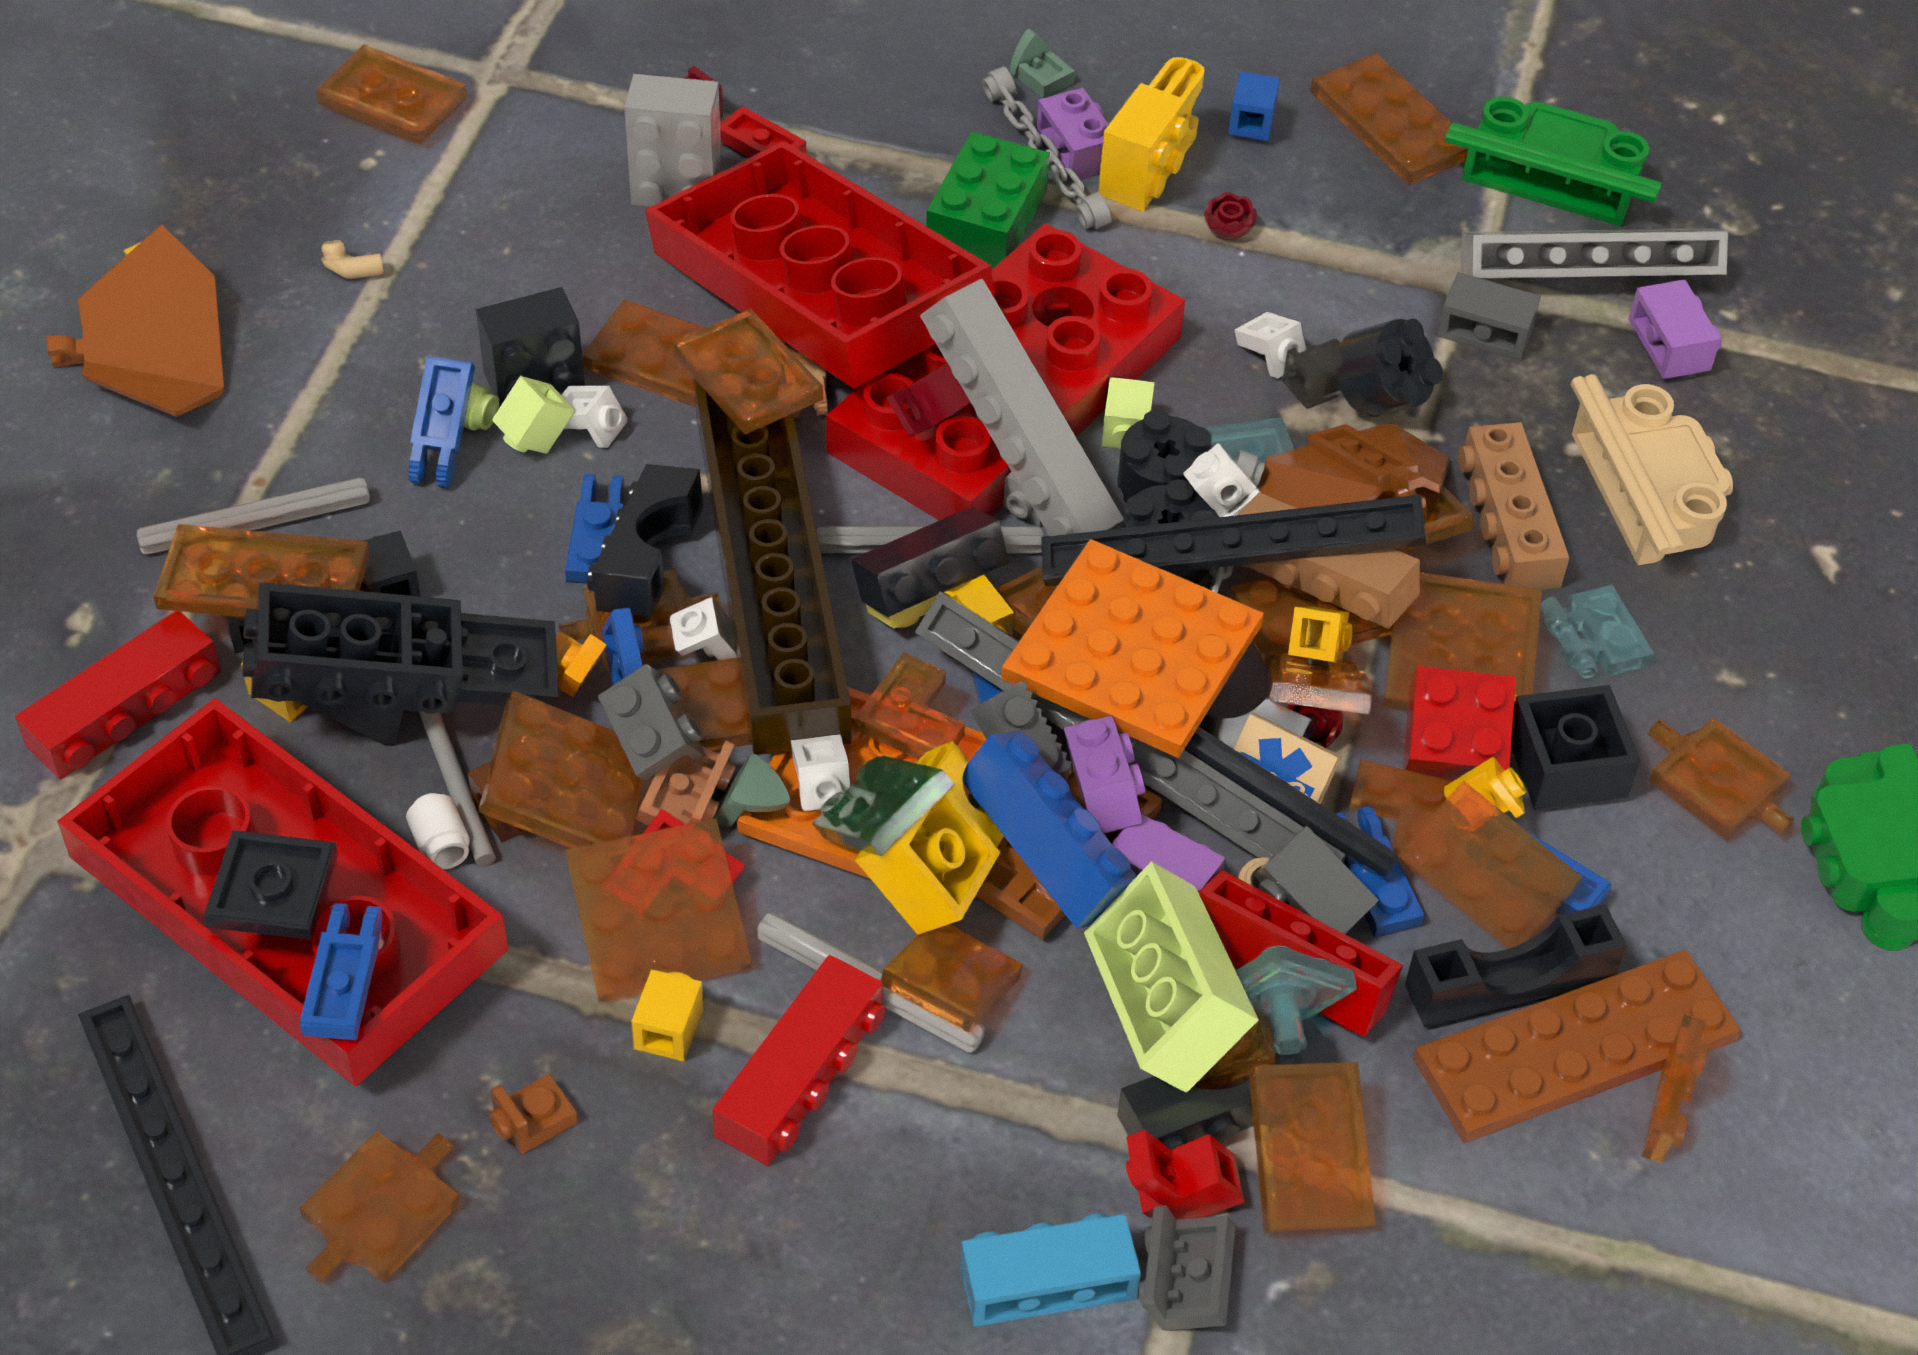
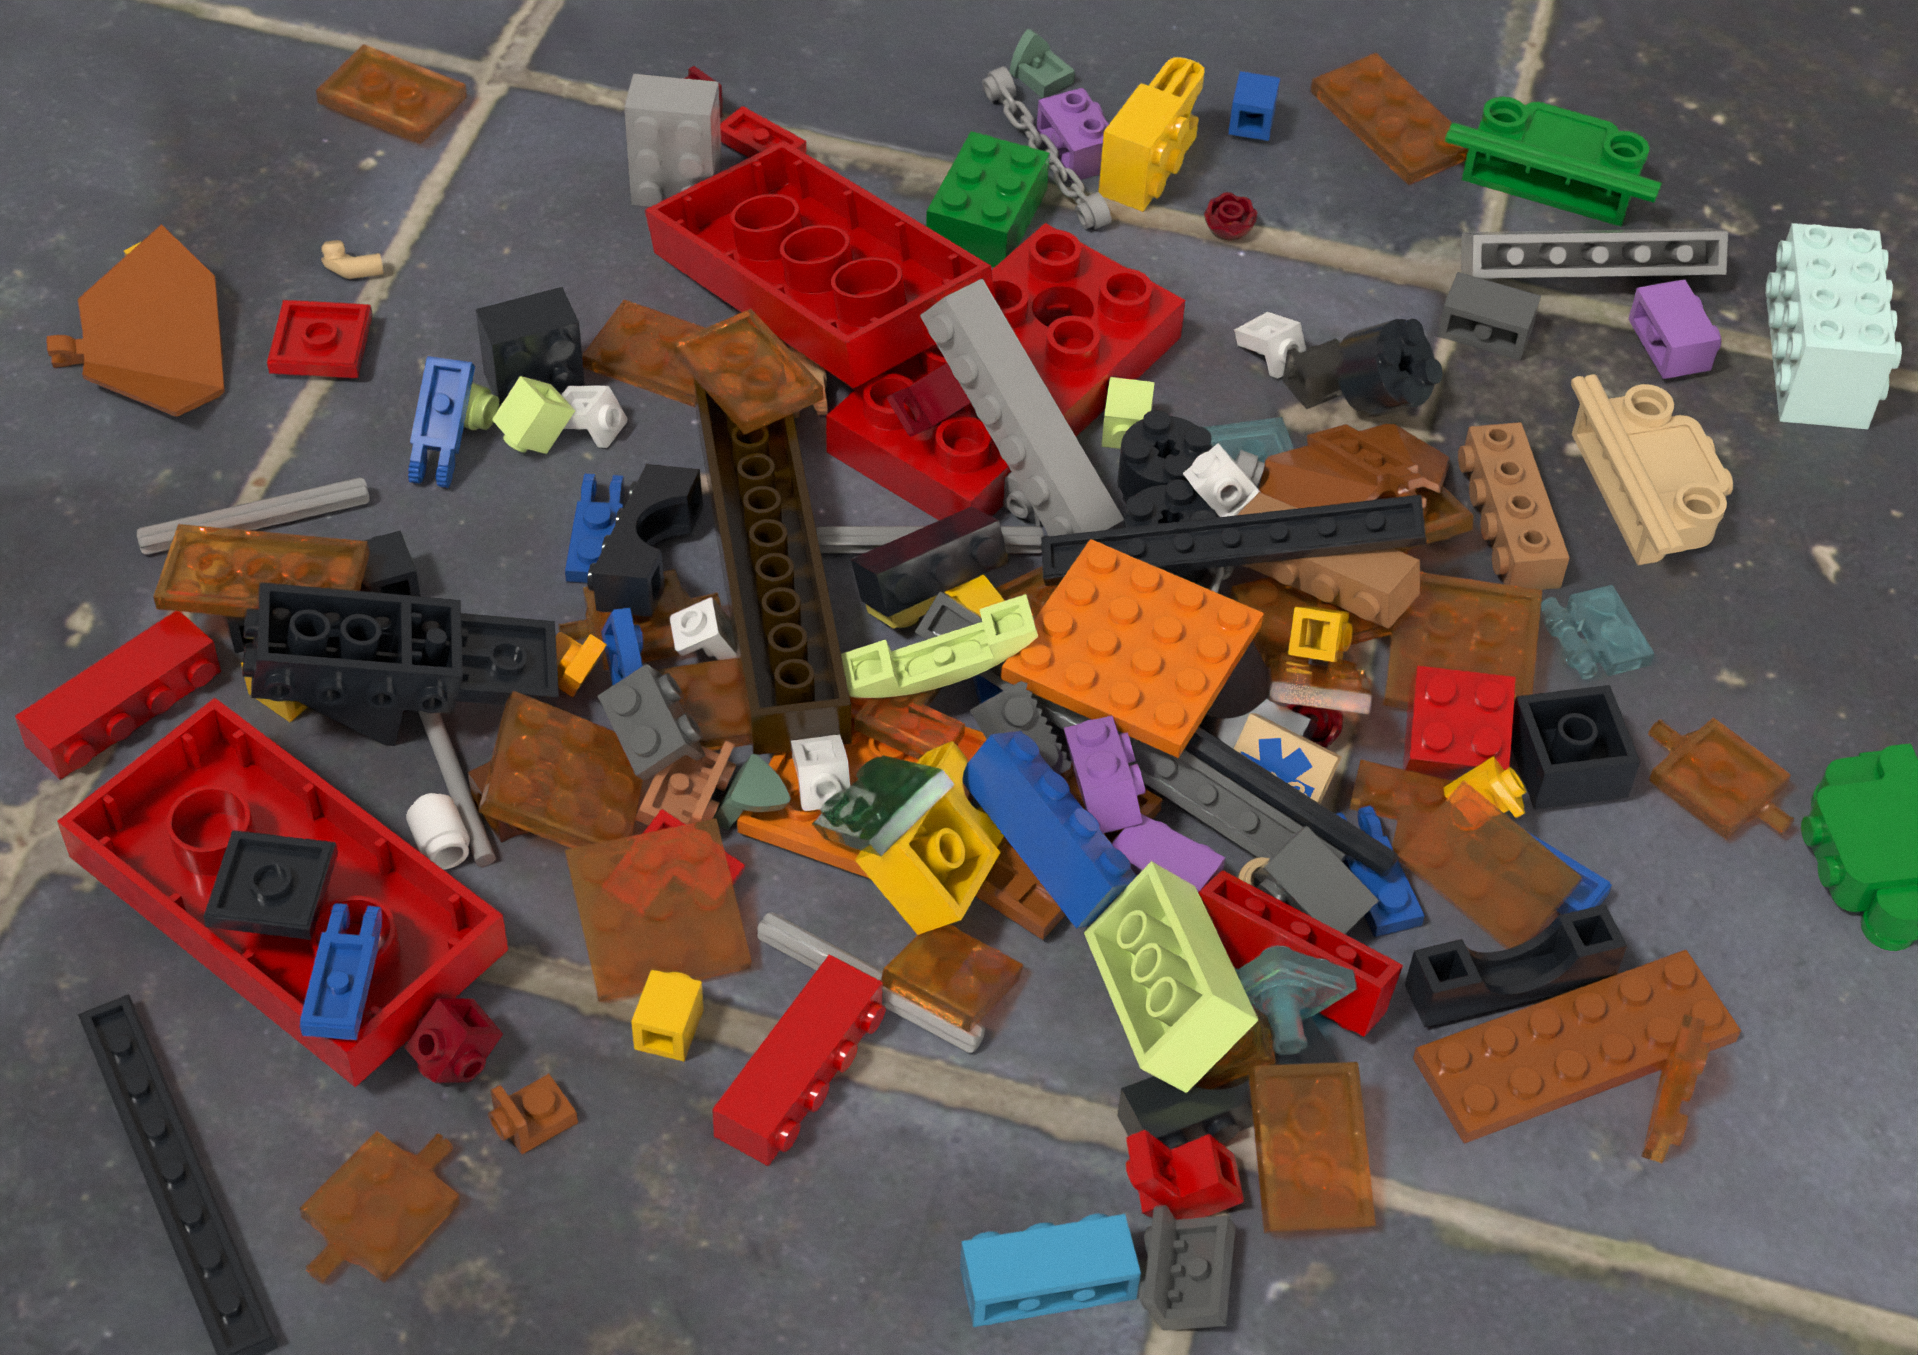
none -> red plate [267,300,373,378]
none -> dark red brick [405,998,503,1084]
none -> yellowish green slope [841,594,1038,698]
none -> light aqua brick [1766,223,1902,429]

